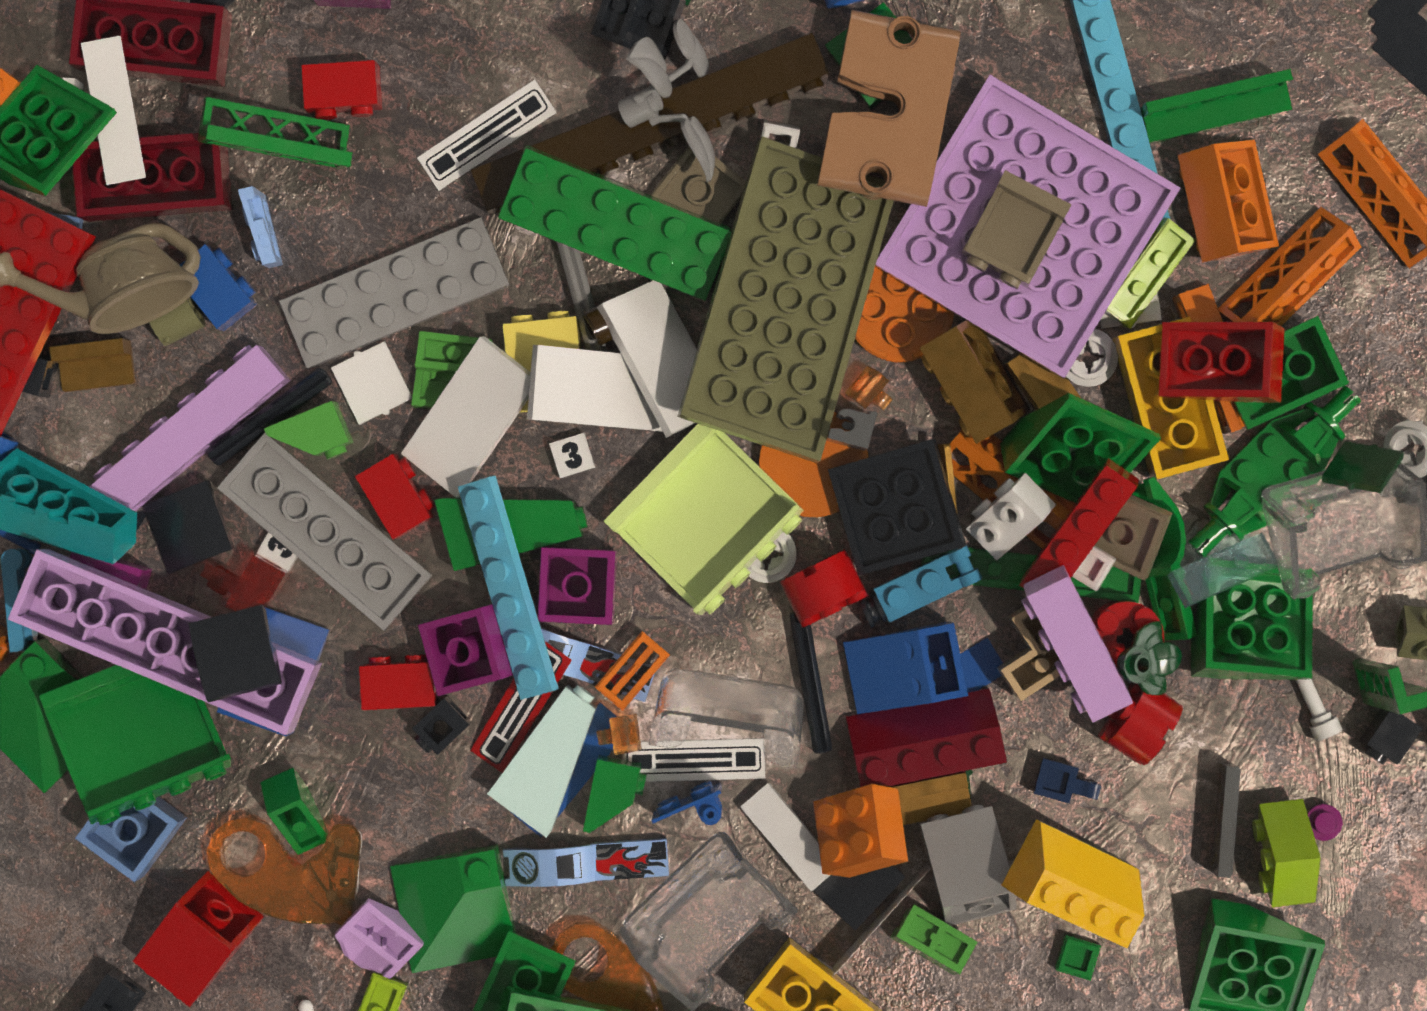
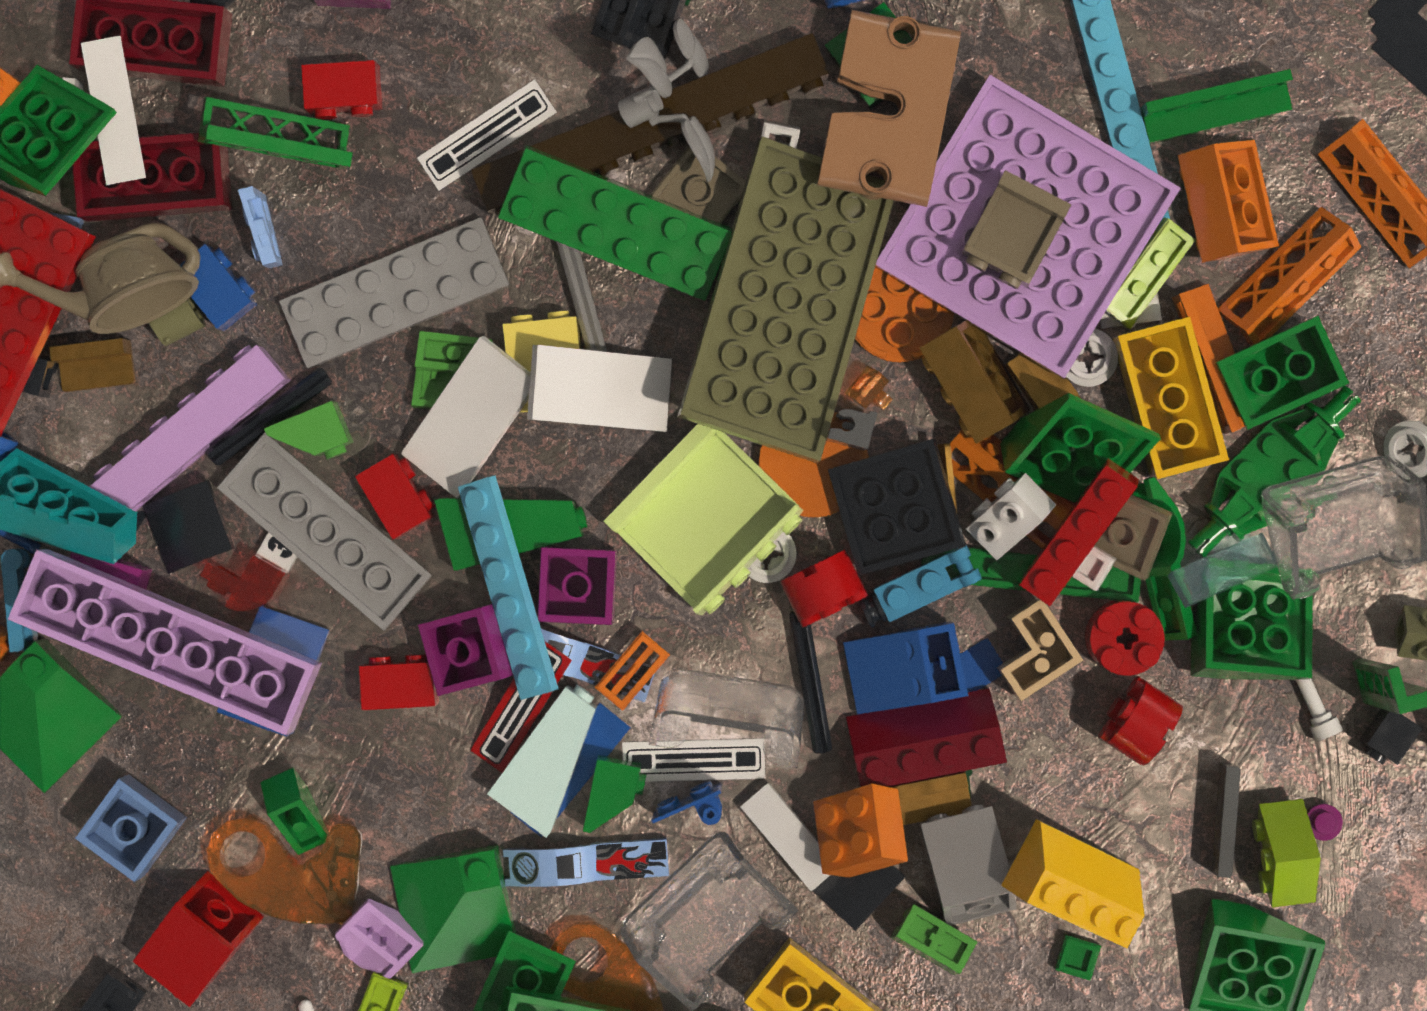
green panel [39,665,231,825] -> none
black slope [188,605,282,702] -> none
white piece [331,341,412,425] -> none
black brick [412,696,473,755] -> none
white tile [549,433,596,478] -> none
dark brown tile [583,307,612,346] -> none
white tile [597,280,697,438] -> none
clear orange tile [597,713,642,755] -> none
white sticker [832,862,931,975] -> none
lavender brick [1021,565,1133,722] -> none
dark blue plate [1033,757,1101,804] -> none
dark green plate [1117,621,1182,695] -> none
red slope [1159,322,1285,403] -> none
dark green piece [1321,441,1404,493] -> none

